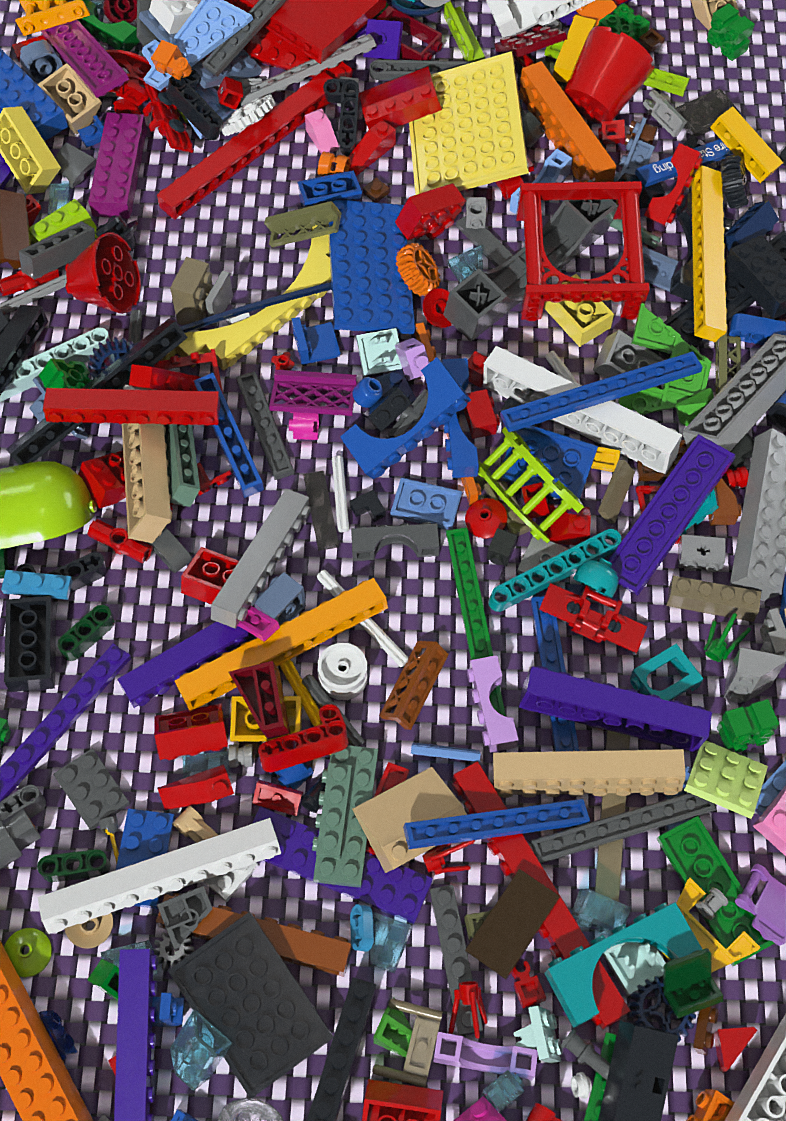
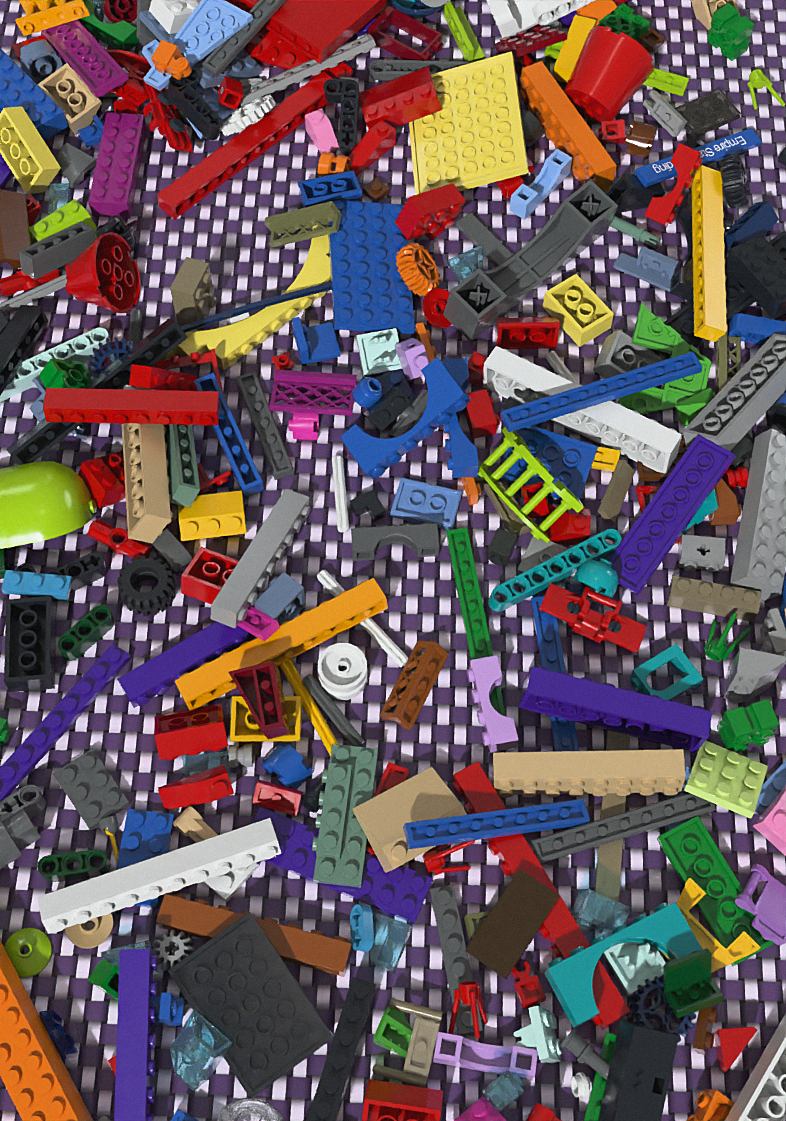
dark grey slope [157,885,213,950] -> none
light grey tile [205,271,233,327] -> none
red beam [258,704,348,773] -> none
clear smoke tile [303,471,339,551] -> none
dark purple plate [363,19,403,60] -> none
medium blue tile [411,742,481,762] -> none
light grey brick [465,197,486,229] -> none
red dish [465,498,508,539] -> none
red arch [516,181,650,321] -> none
sand blue bracket [614,117,655,182] -> none
light grey bush [696,888,728,920] -> none
yellow brick [710,107,783,183] -> none
none -> black tyre [117,556,176,616]
none -> yellow slope [178,490,247,541]
none -> red slope [495,316,560,349]
none -> lime plant [747,69,786,110]

